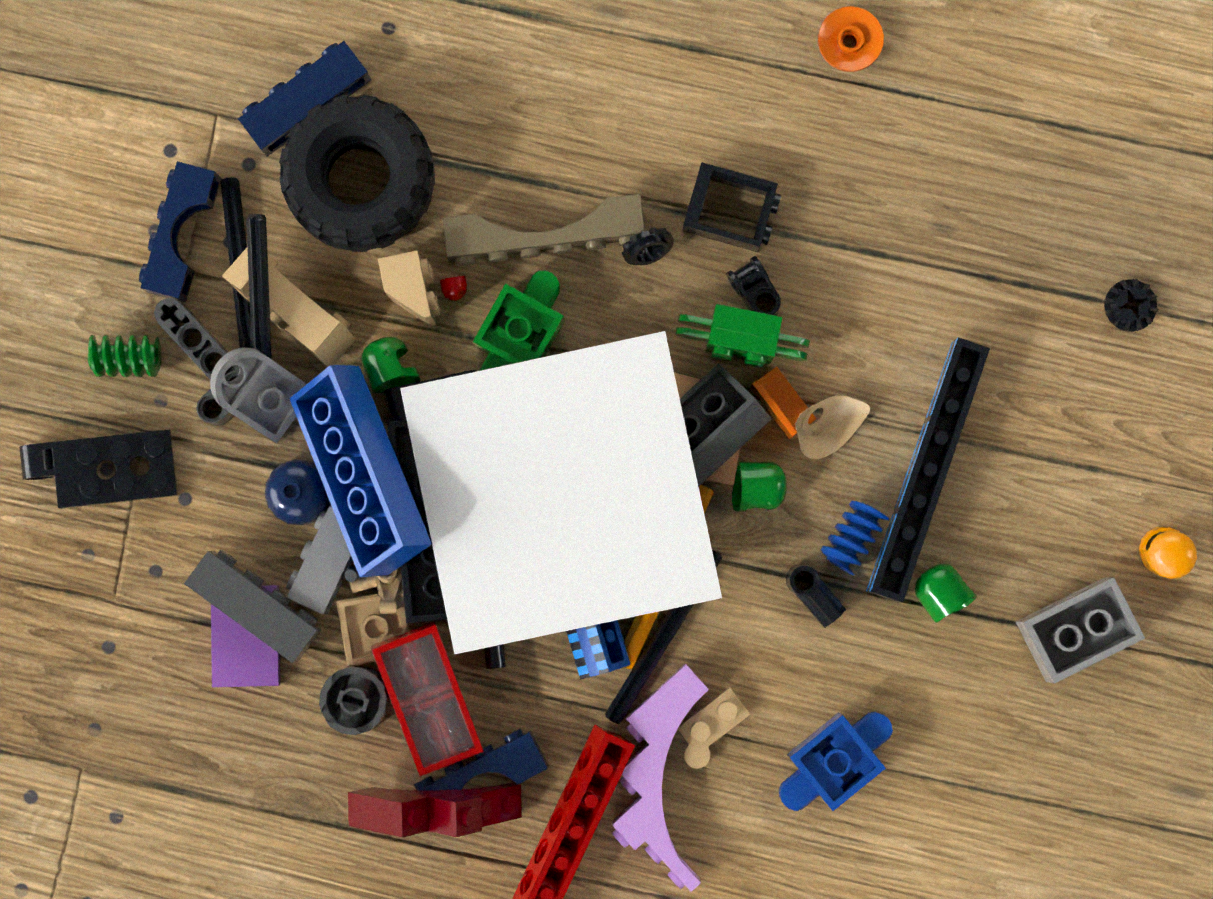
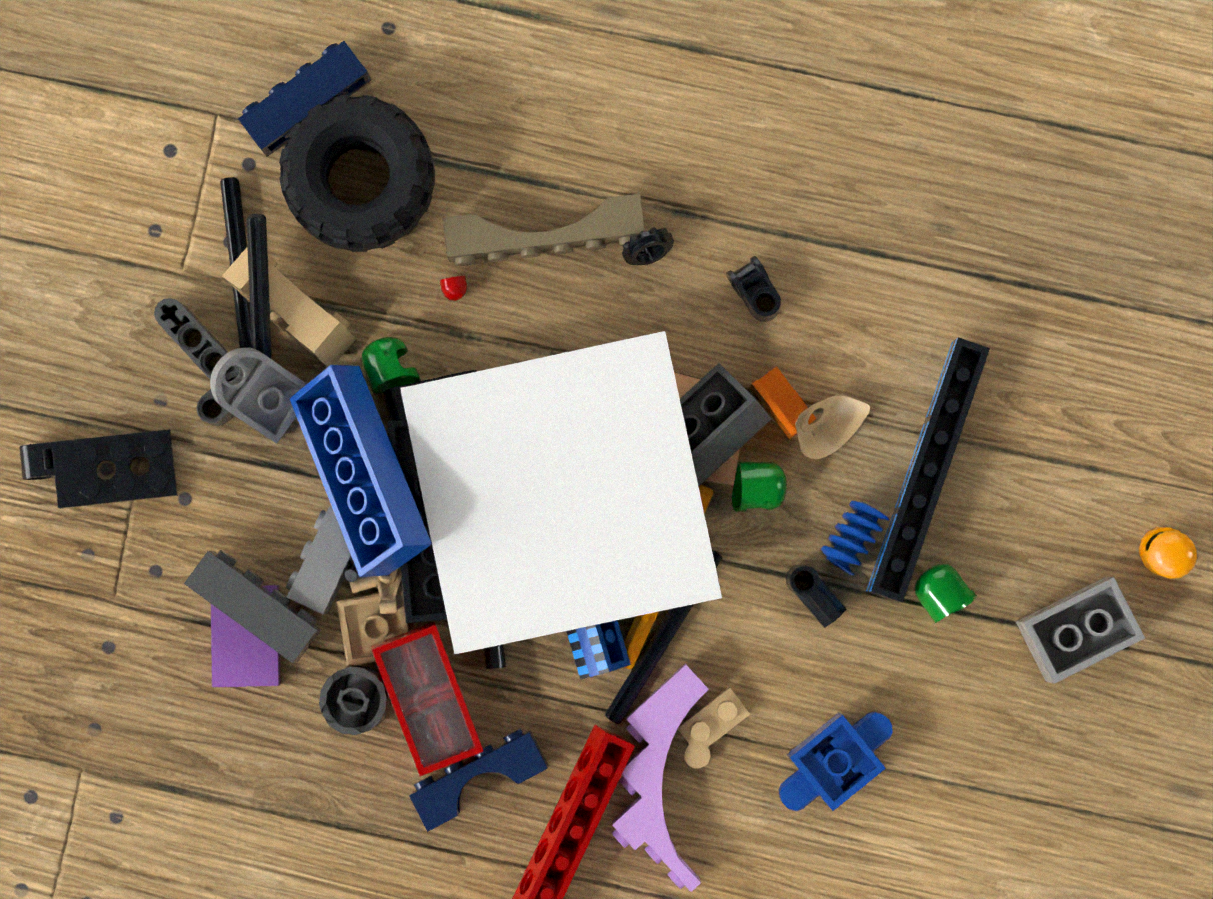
green piece [87,335,161,377] -> none
dark blue arch [139,161,222,303] -> none
dark blue cylinder [265,459,331,525] -> none
dark red arch [348,783,522,837] -> none
tan slope [378,251,441,326] -> none
green brick [473,271,565,371] -> none
green brick [675,304,810,368] -> none
black window [682,162,781,252] -> none
orange dish [818,6,884,72] -> none
black gear [1104,279,1159,332] -> none

